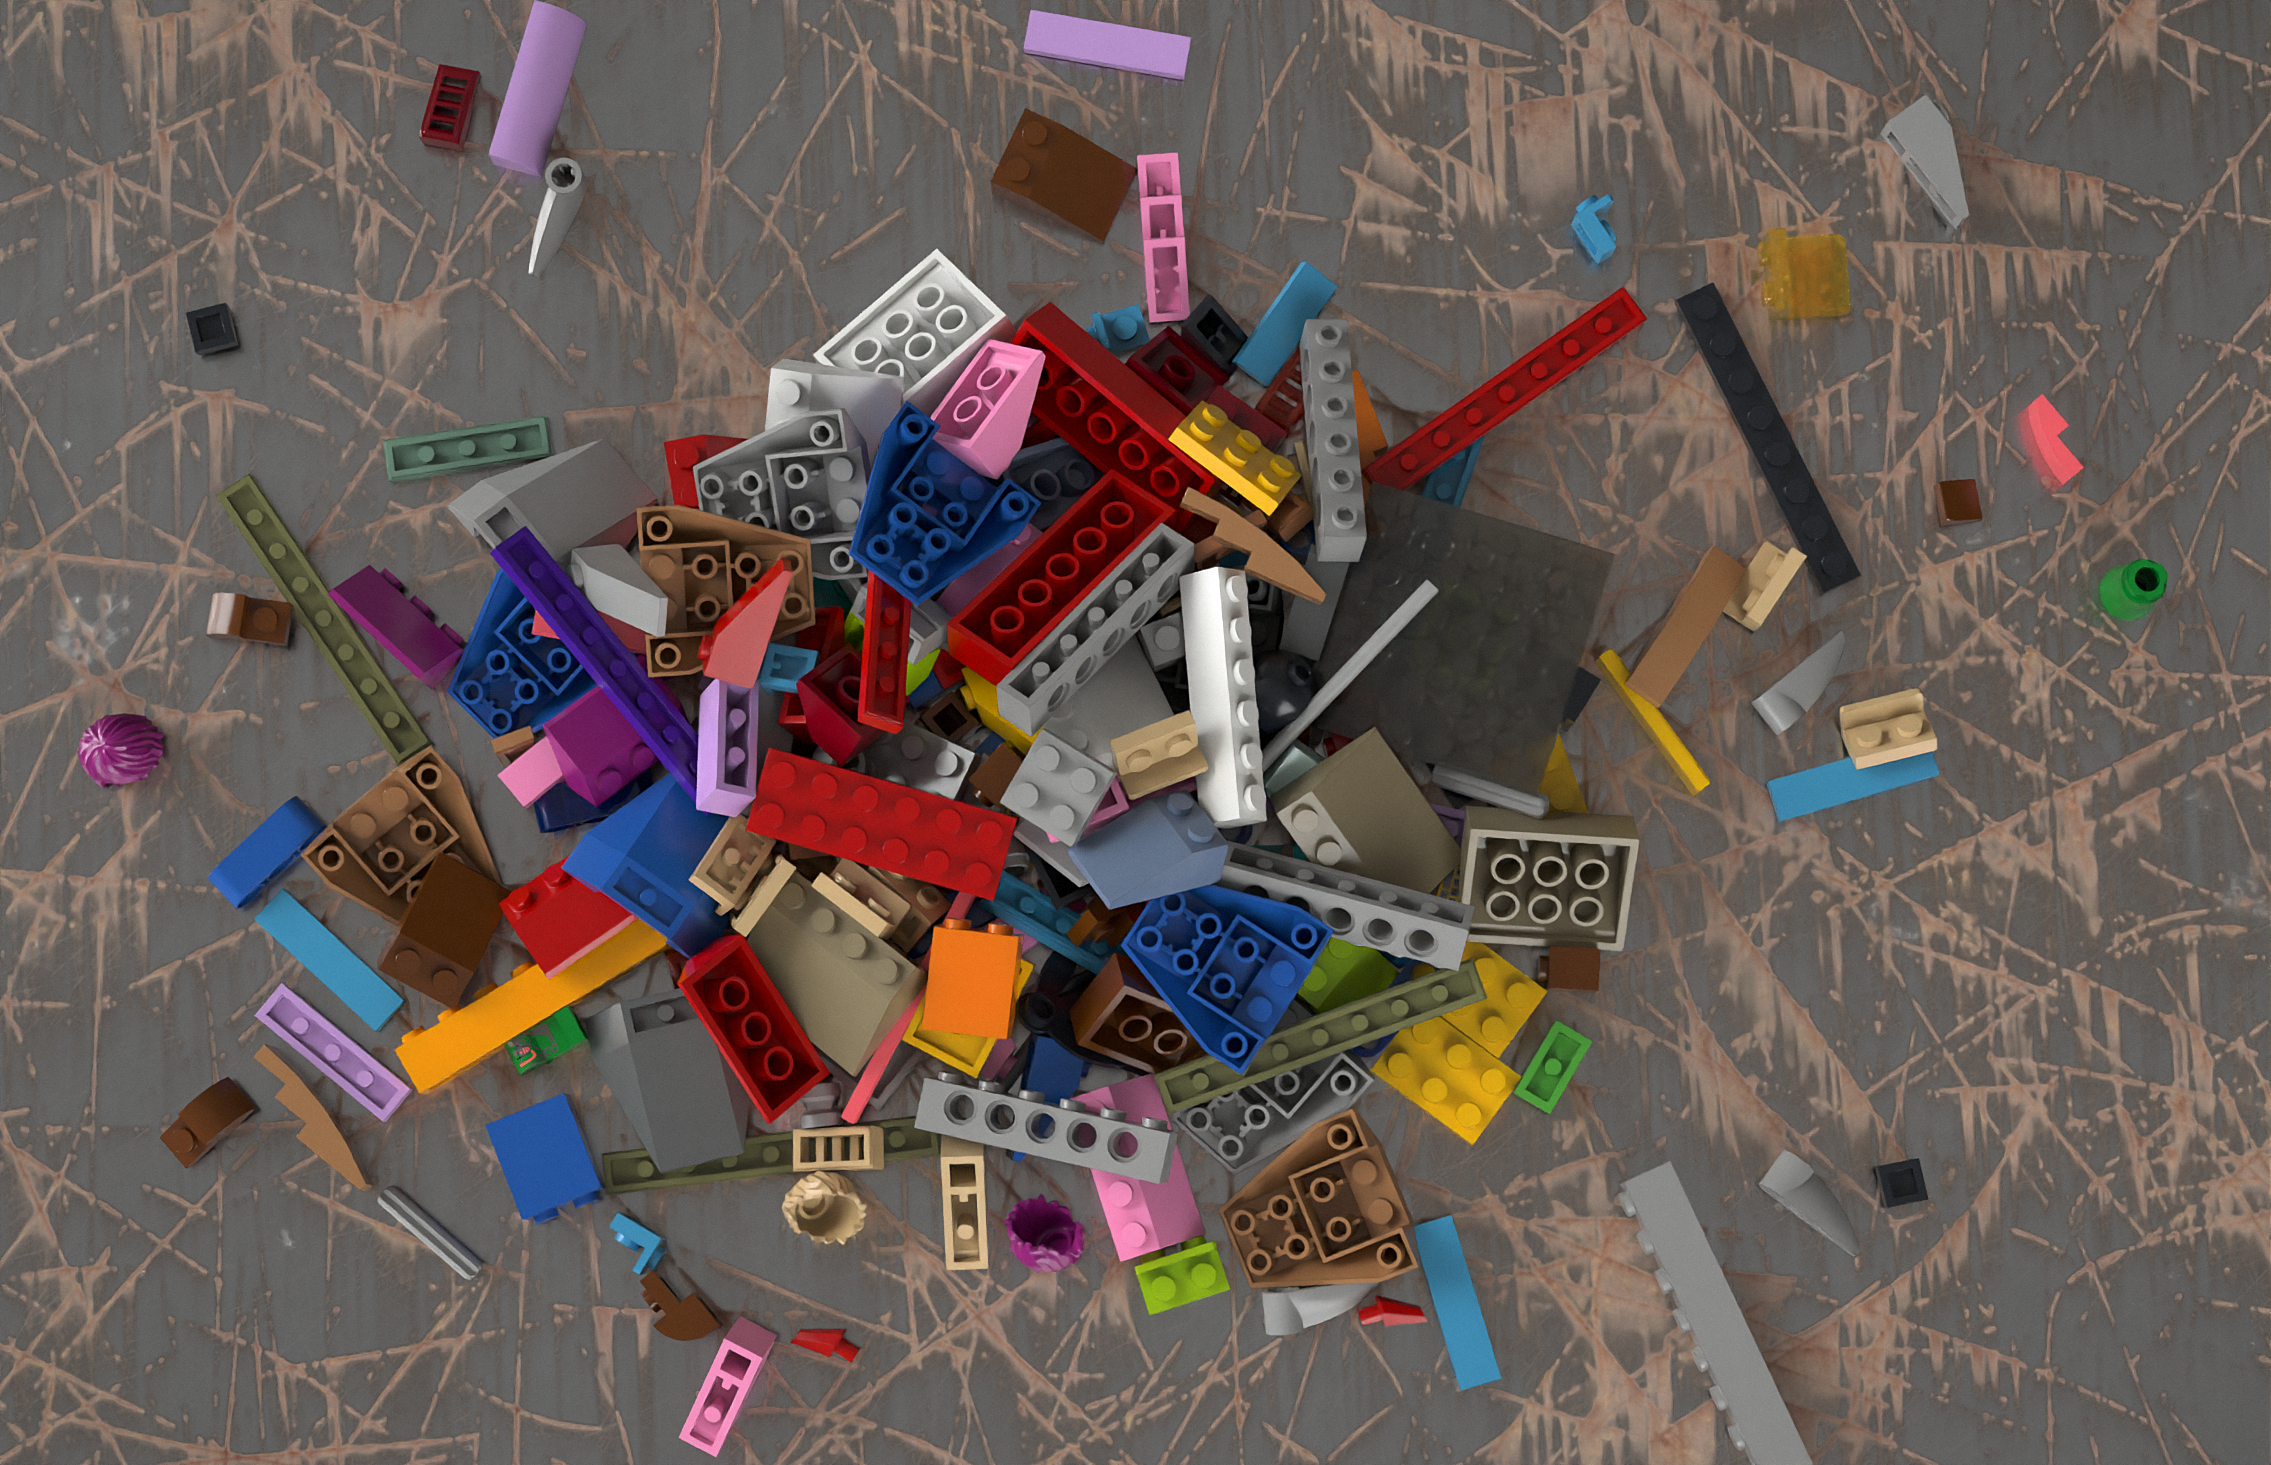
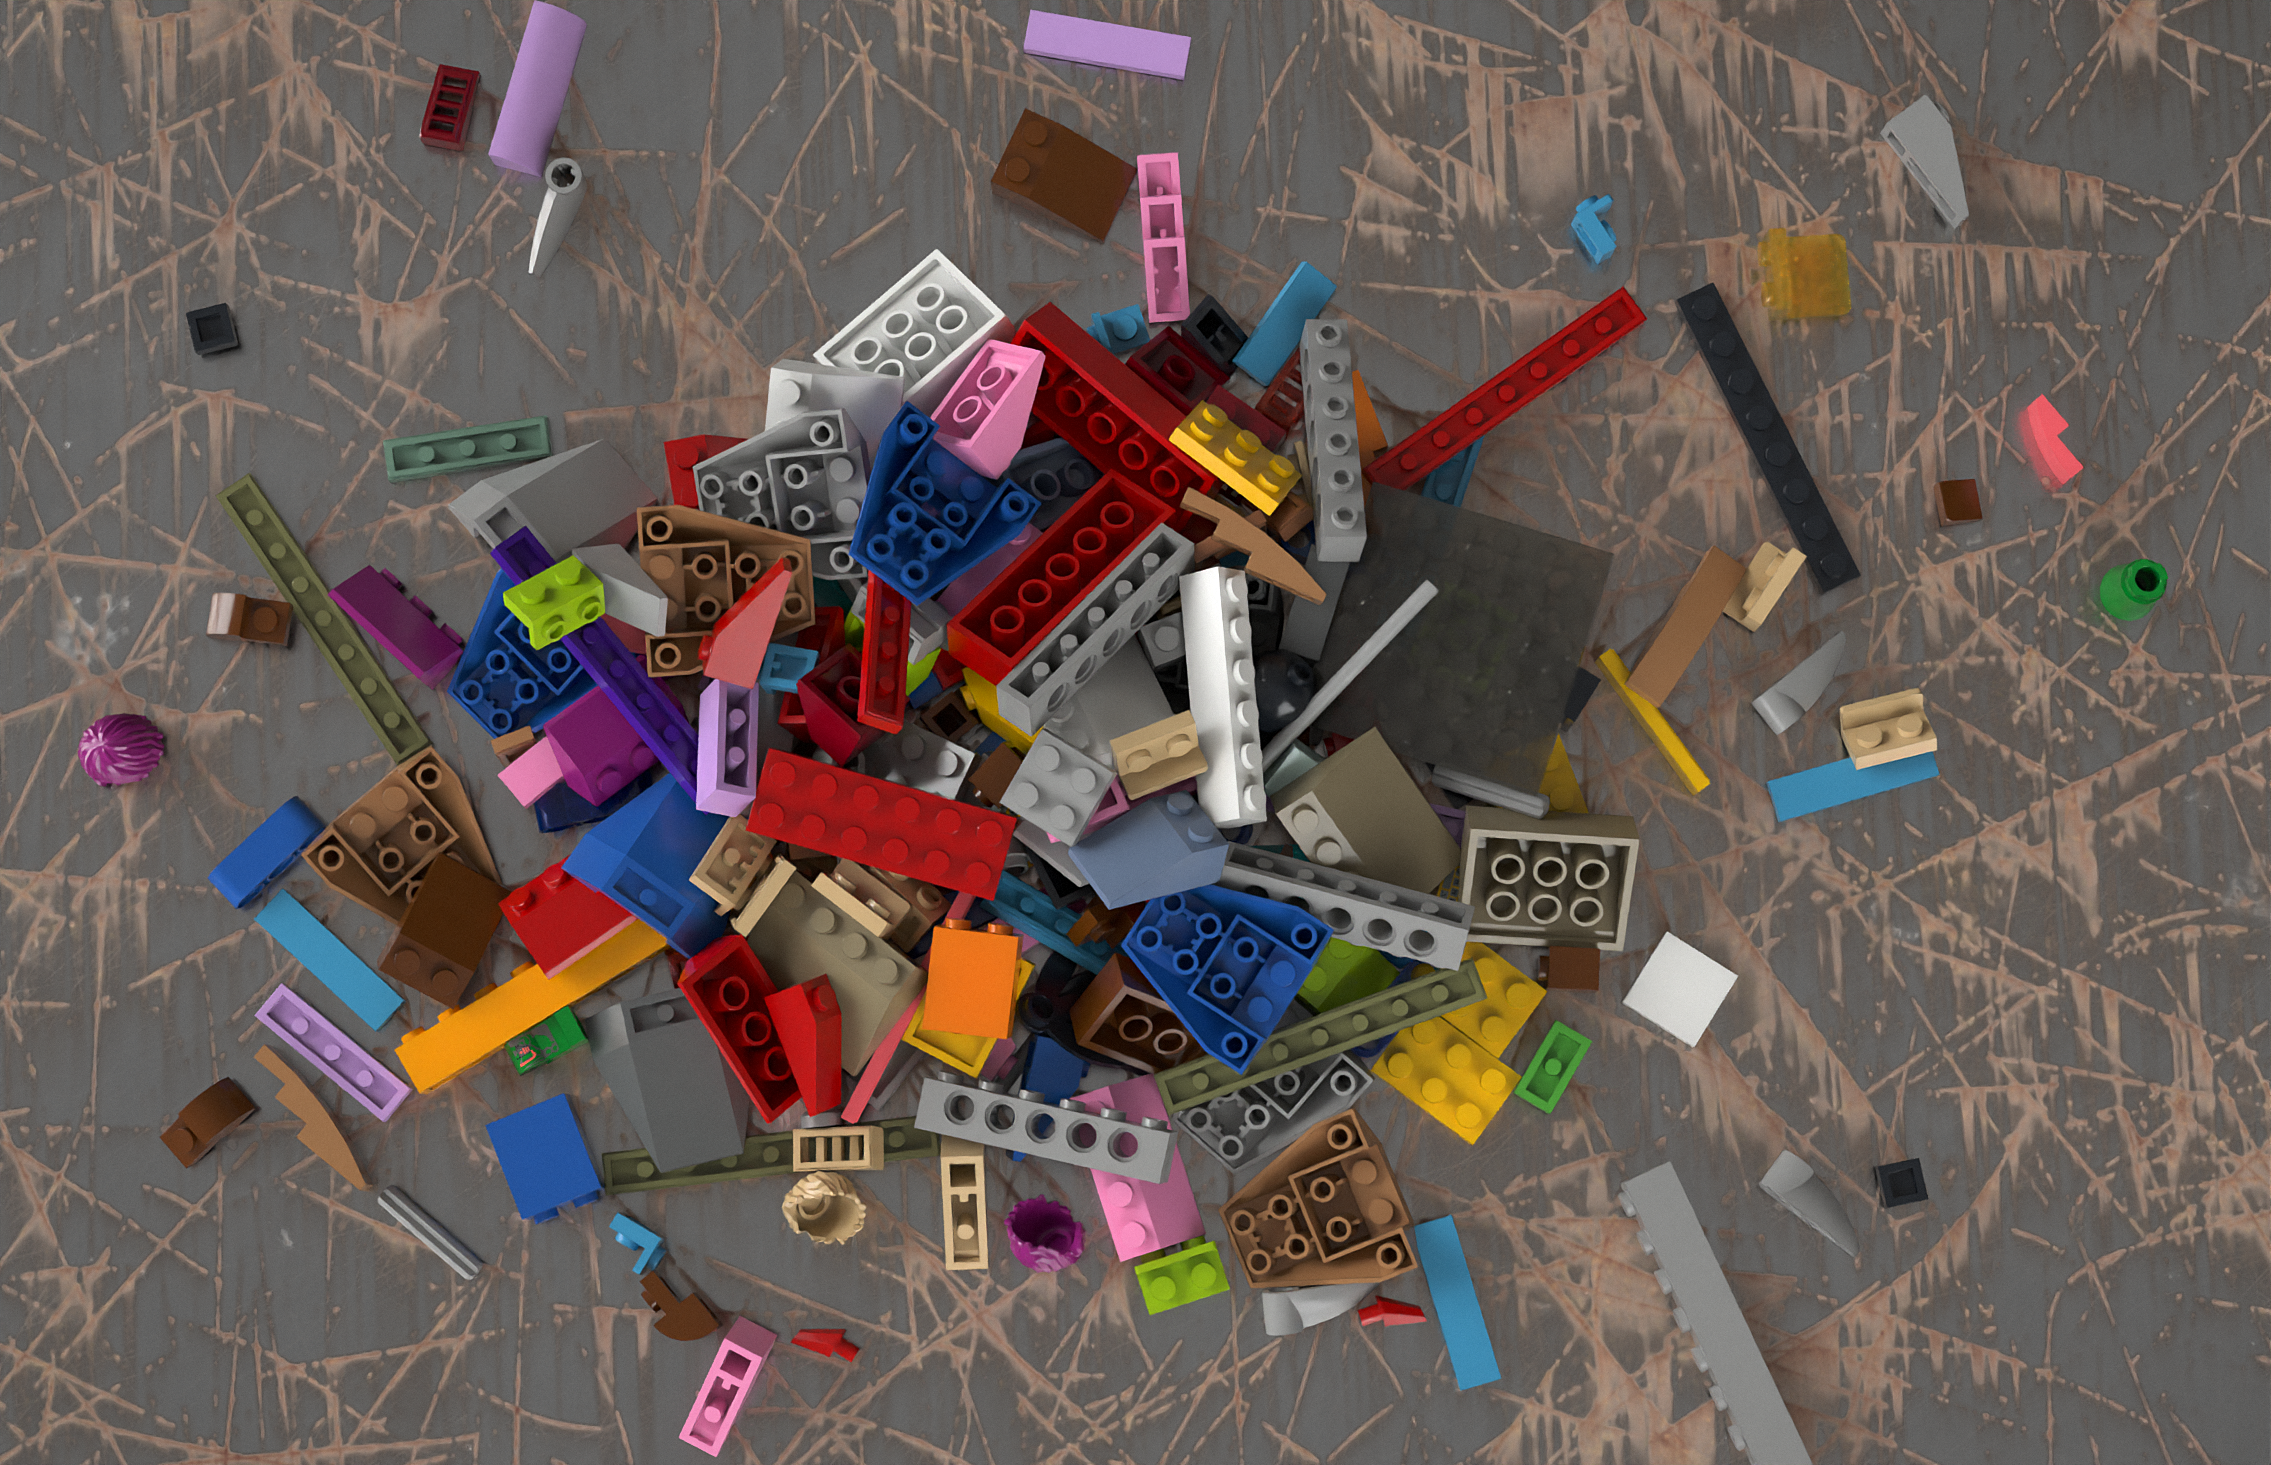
none -> lime bracket [503,555,606,650]
none -> red slope [764,974,842,1117]
none -> white tile [1621,931,1738,1048]

